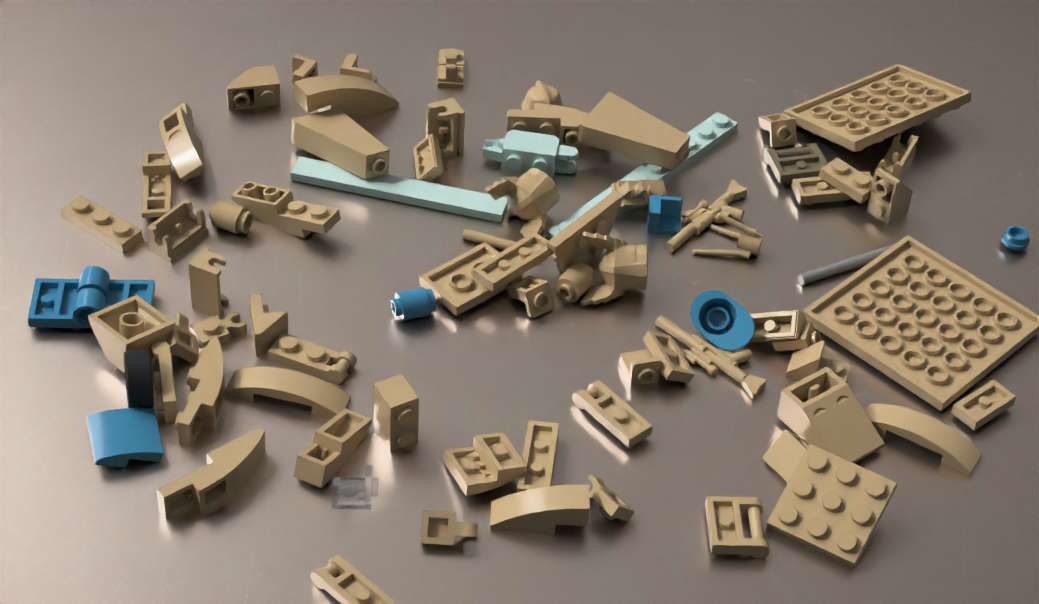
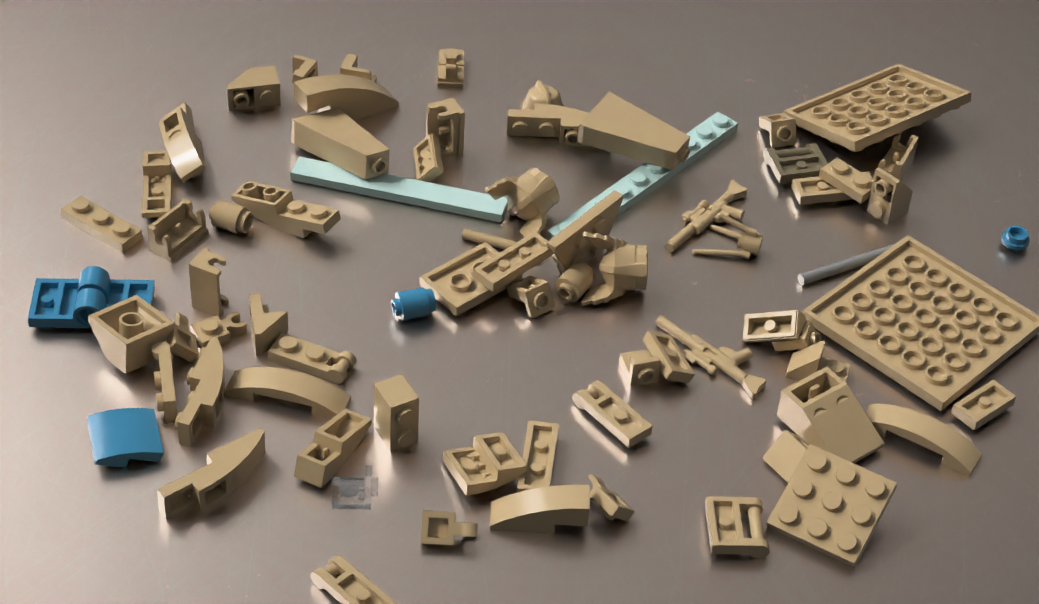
black tyre [124,350,154,408] -> none
light aqua hinge [483,130,579,177] -> none
tan plate [611,180,667,210] -> none
dark azure panel [647,195,683,236] -> none
dark azure piece [690,290,755,351] -> none

